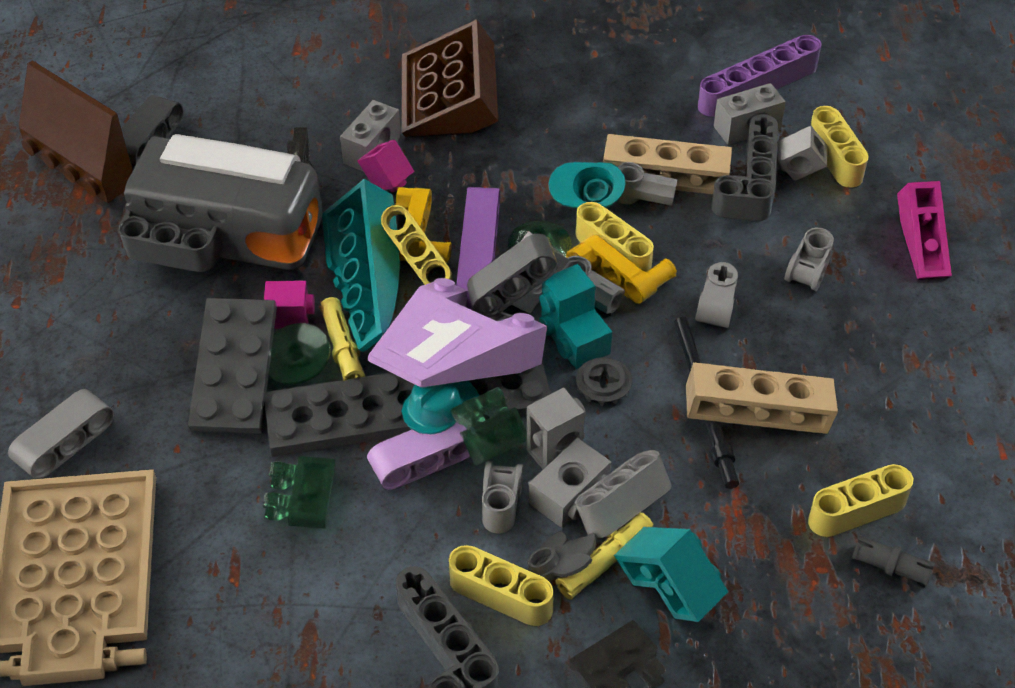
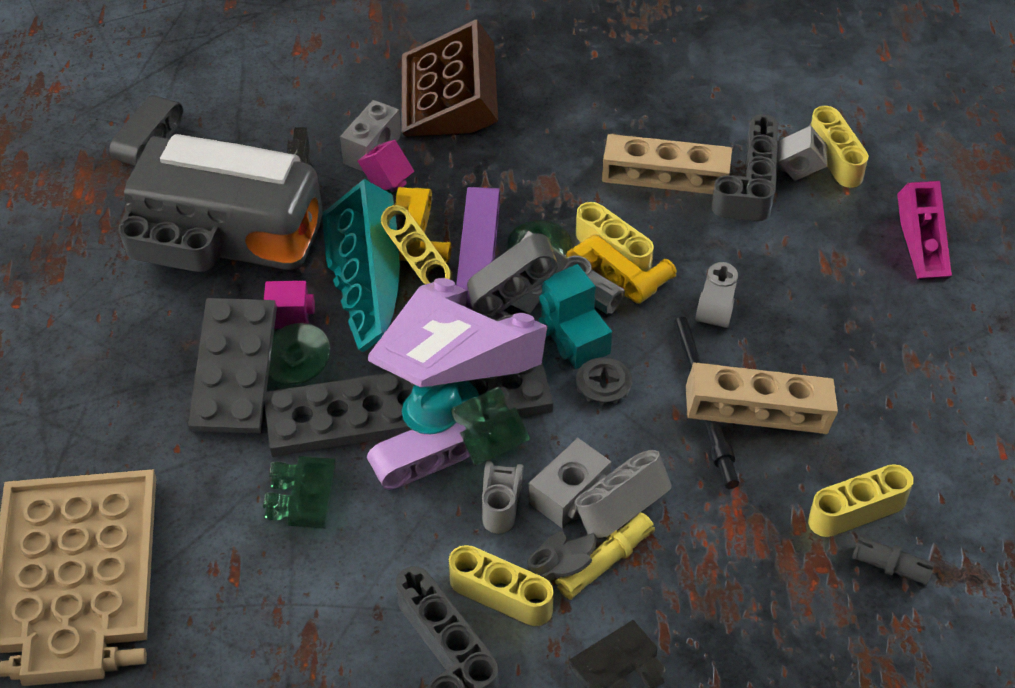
light grey beam [8,389,114,479] -> none
reddish brown slope [19,60,133,203] -> none
light yellow pin [319,297,365,381] -> none
light grey brick [527,387,586,470] -> none
teal piece [548,162,626,209] -> none
teal brick [614,527,728,622] -> none
light grey piece [618,162,678,206] -> none
medium lavender beam [698,35,822,117] -> none
light grey brick [714,83,786,145] -> none
light grey piece [784,227,834,291] -> none

